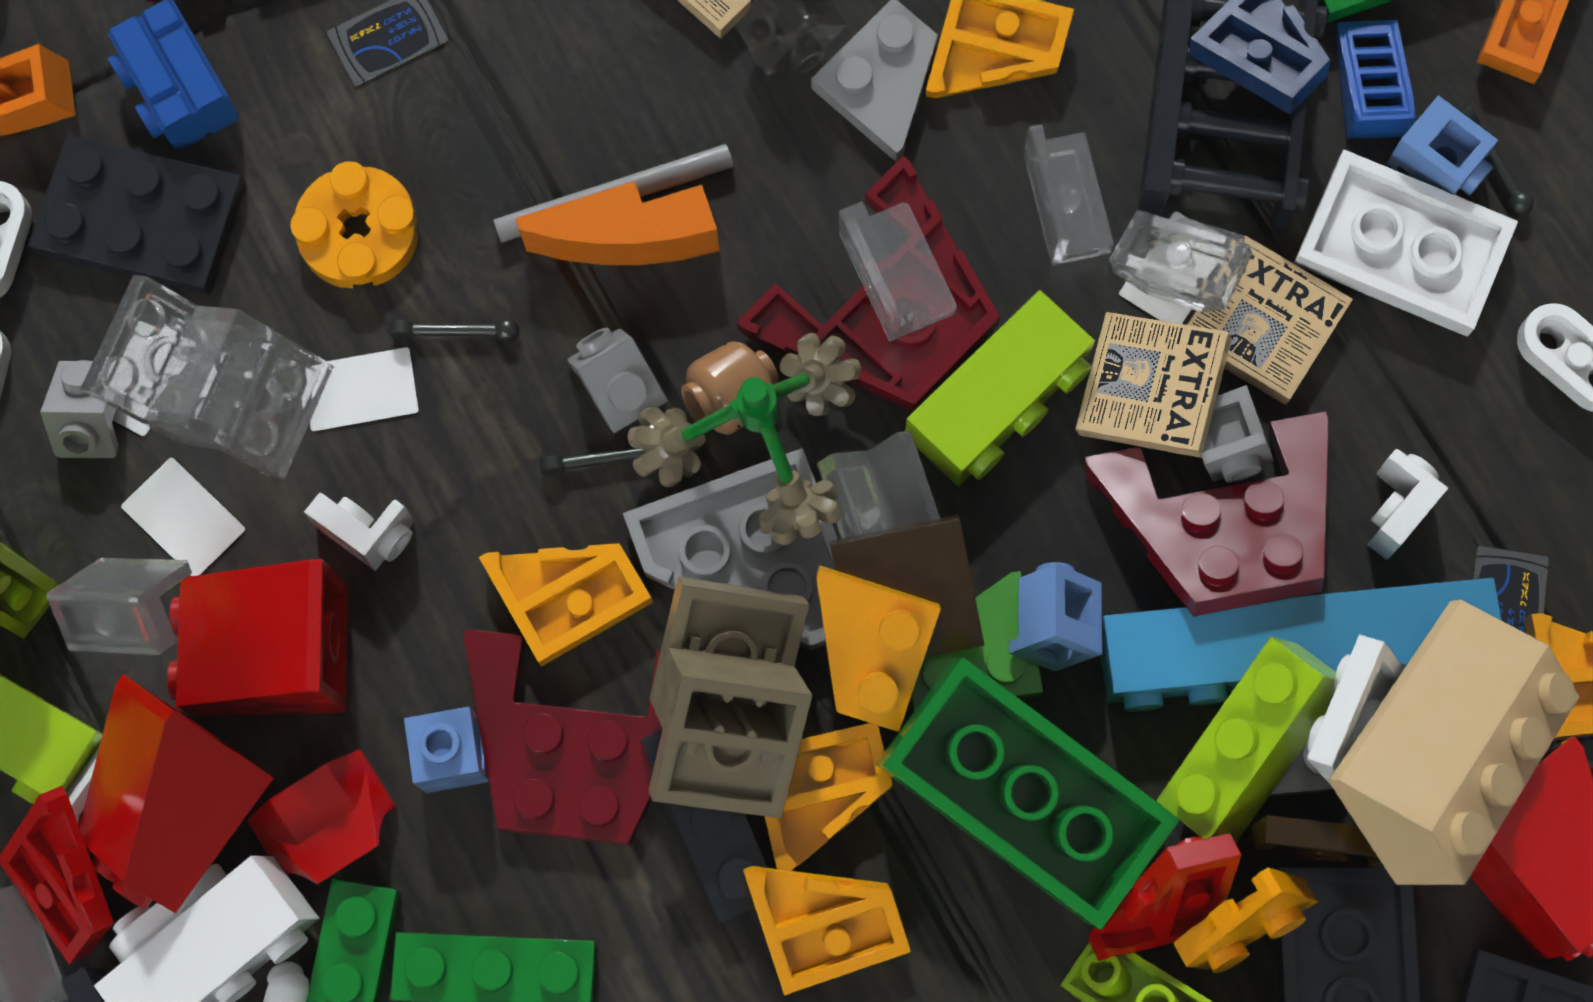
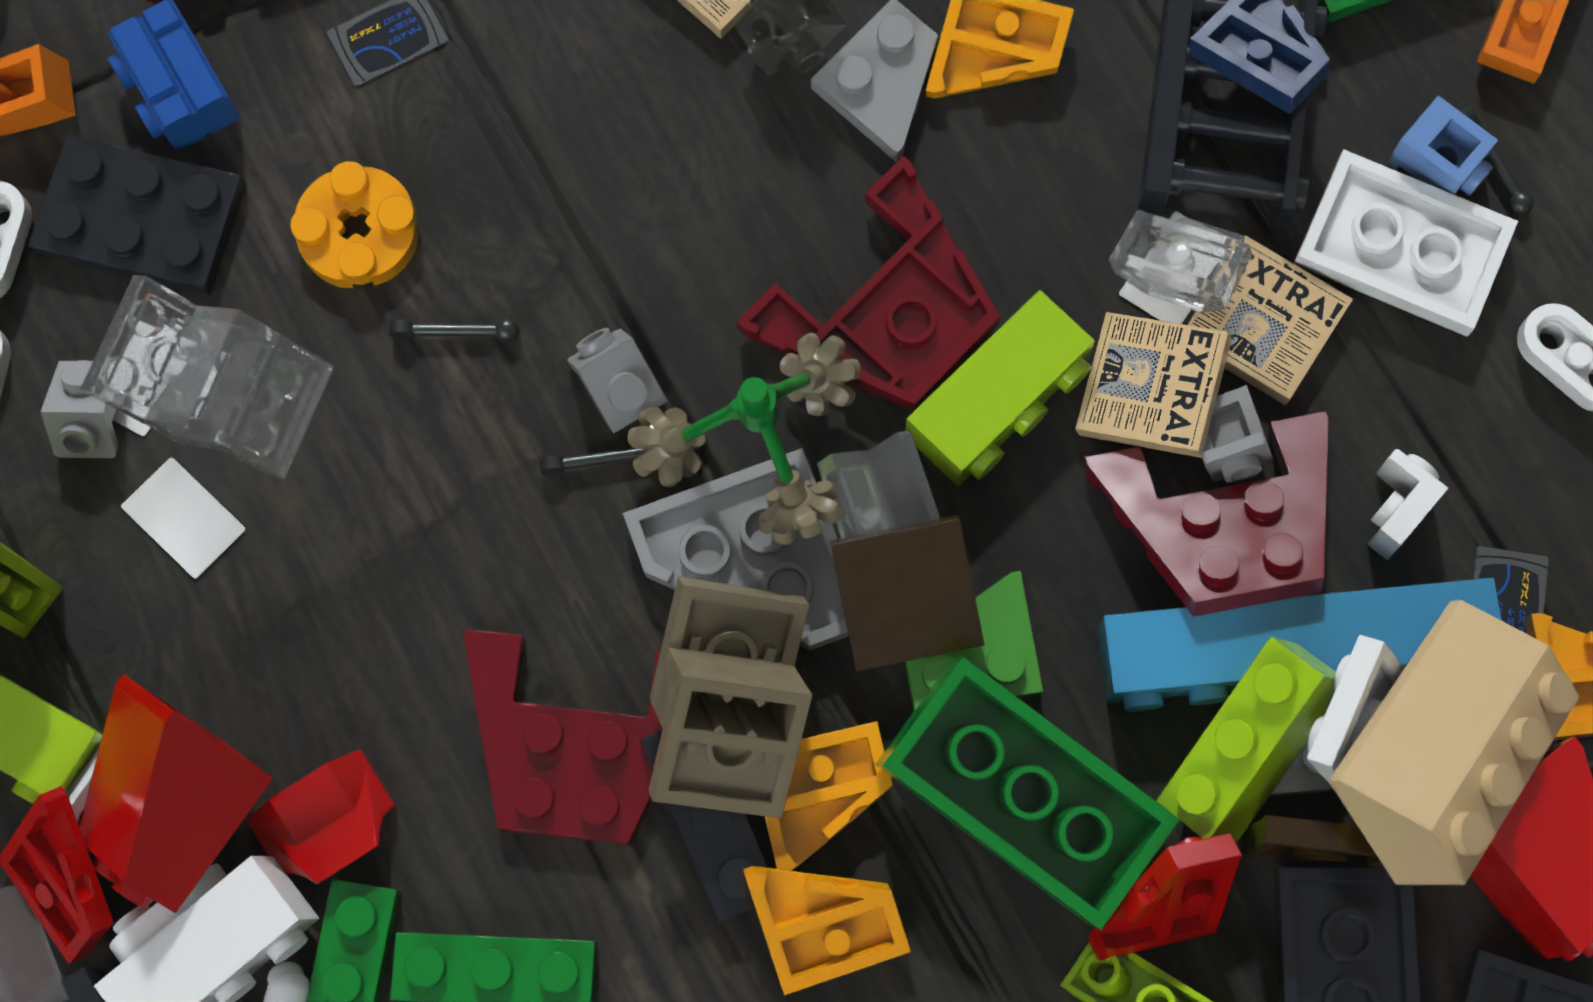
clear panel [46,558,192,655] -> none
red slope [167,559,349,717] -> none
white sticker [302,347,419,431] -> none
white bracket [304,492,414,571] -> none
medium blue brick [404,706,489,793] -> none
light orange wing [479,543,653,667] -> none
light grey bar [493,144,734,243] -> none
orange slope [515,181,720,265] -> none
medium nougat head [681,341,779,435] -> none
light orange wing [816,565,941,732] -> none
clear panel [839,201,957,342] -> none
medium blue brick [1009,562,1102,671] -> none
clear panel [1023,124,1114,265] -> none
light orange wing [1173,868,1319,974] -> none
blue slope [1334,20,1416,139] -> none

